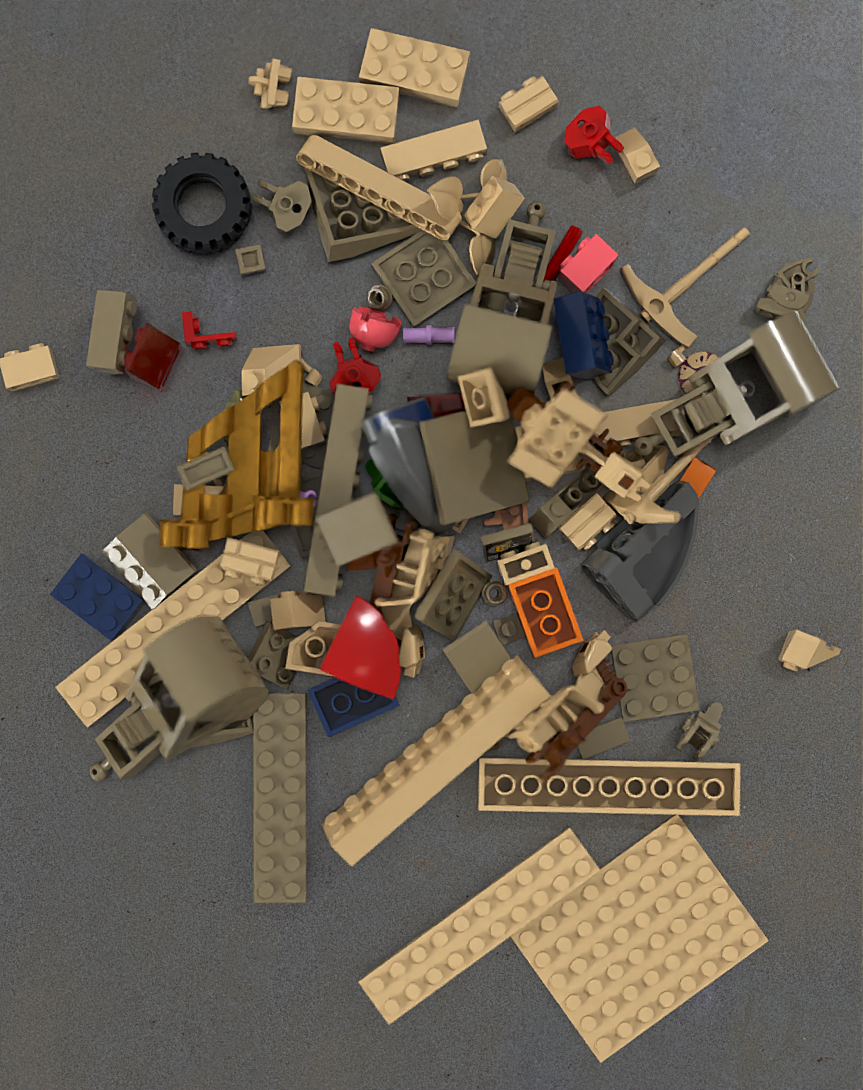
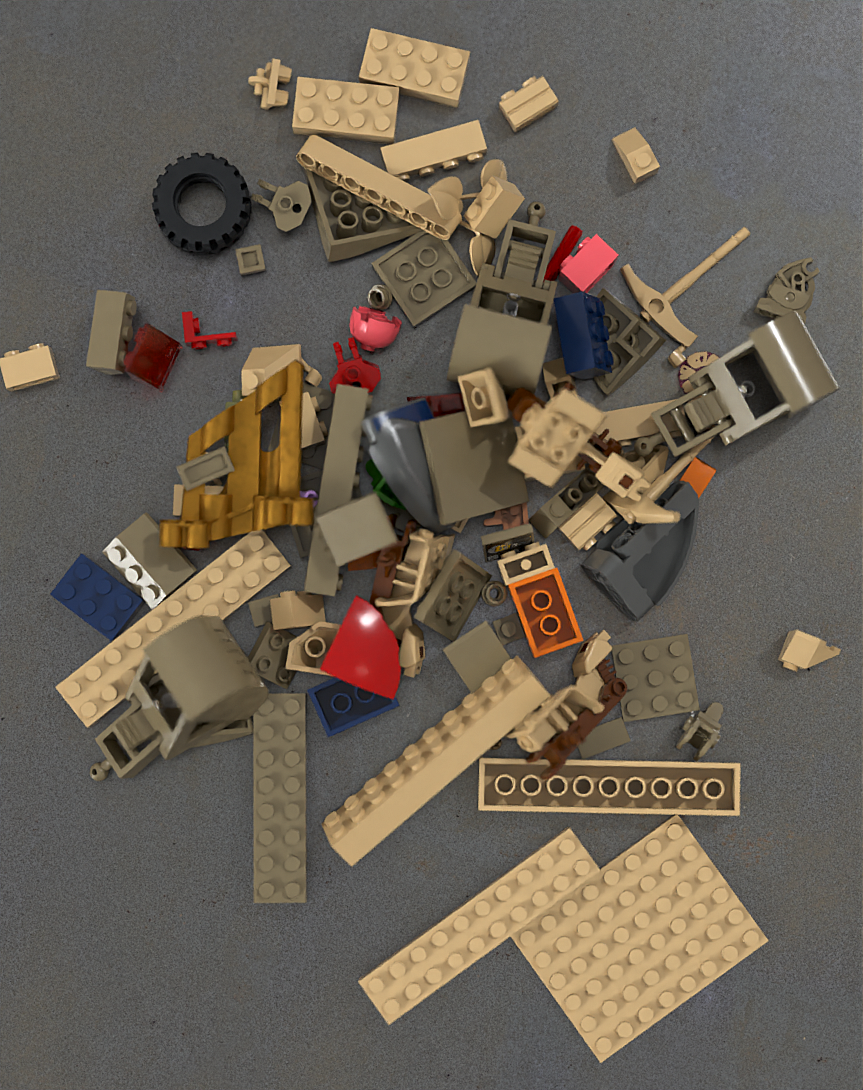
tan brick [220,538,280,585] -> none
lavender pin [403,325,455,346] -> none
red hinge [564,106,624,164] -> none

